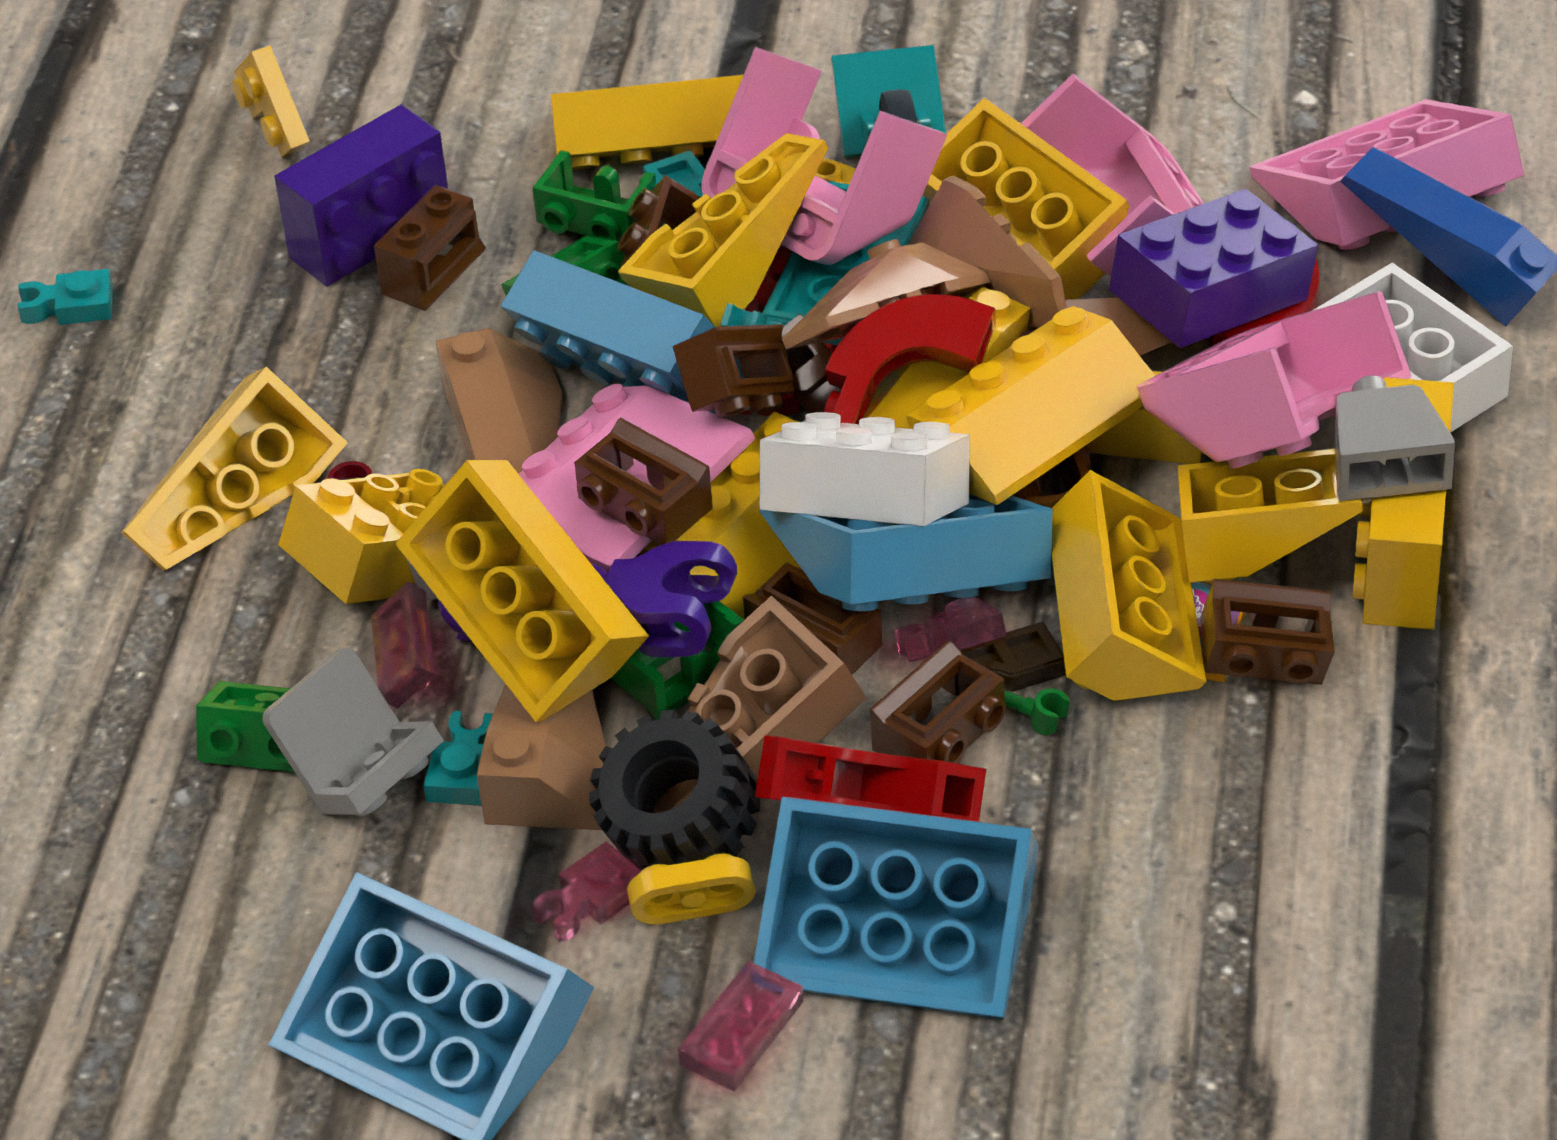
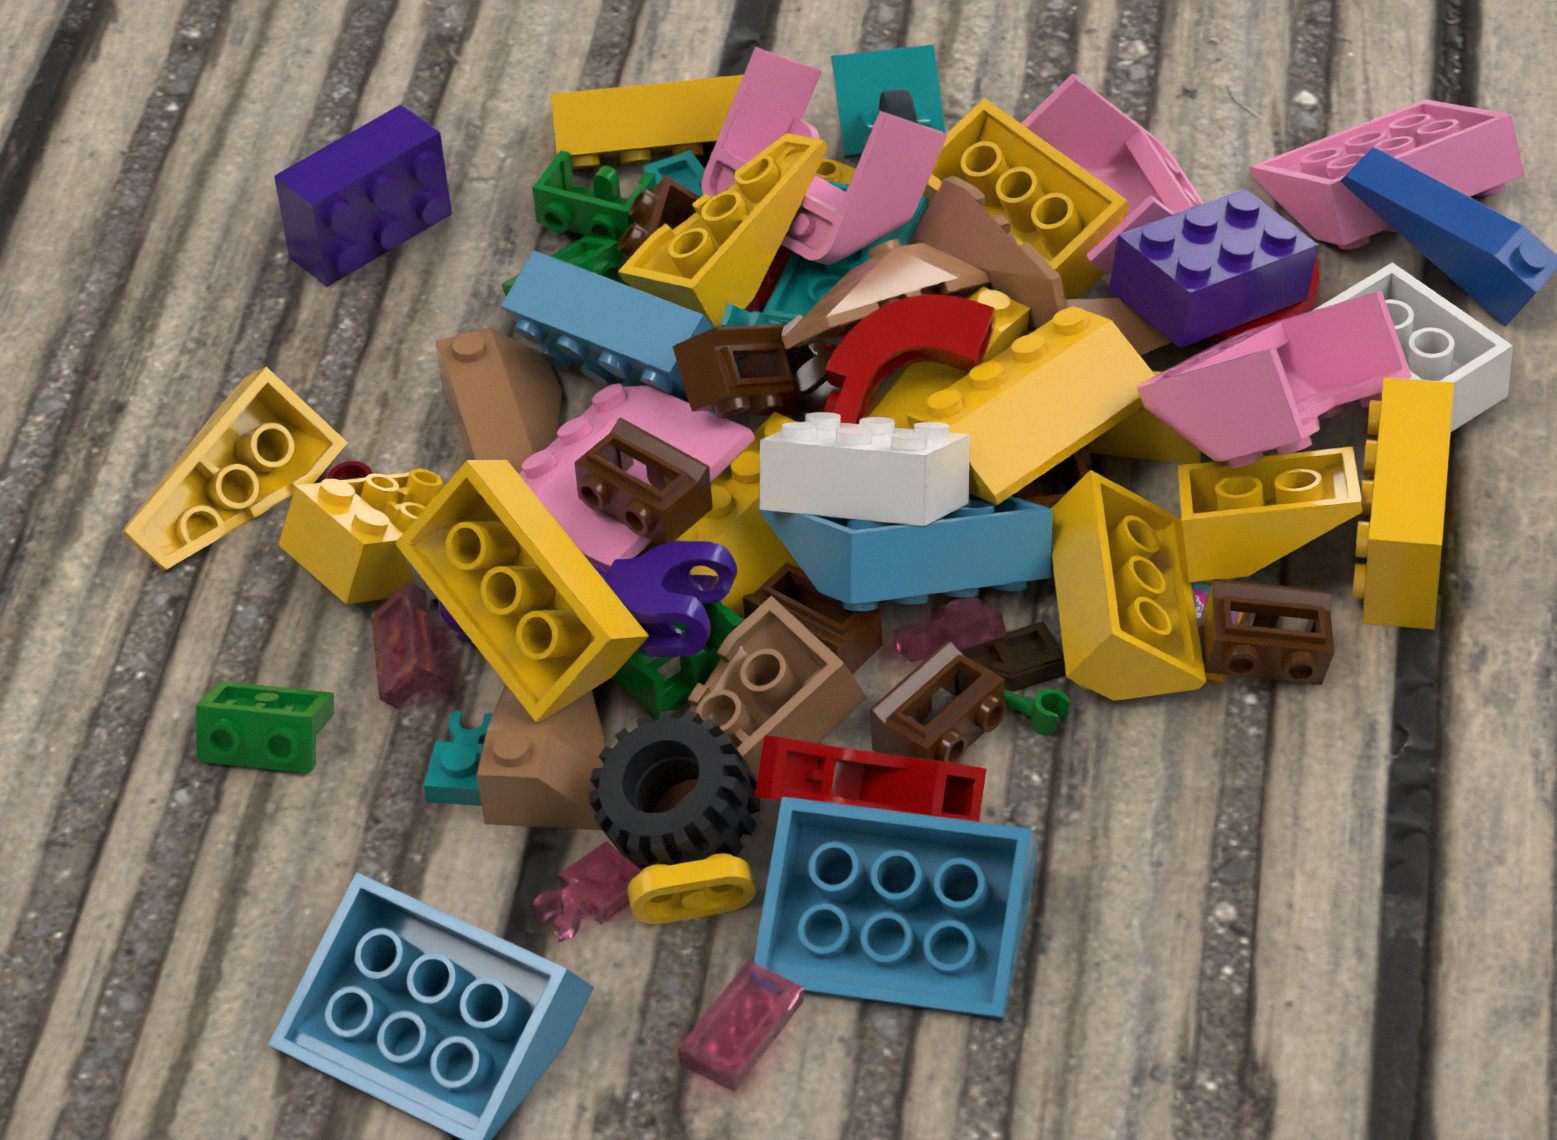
teal plate [17,269,113,325] -> none
yellow plate [232,45,310,158] -> none
light grey bracket [263,648,444,817] -> none
reddish brown window [374,185,486,311] -> none
light grey torso [1335,375,1455,501] -> none

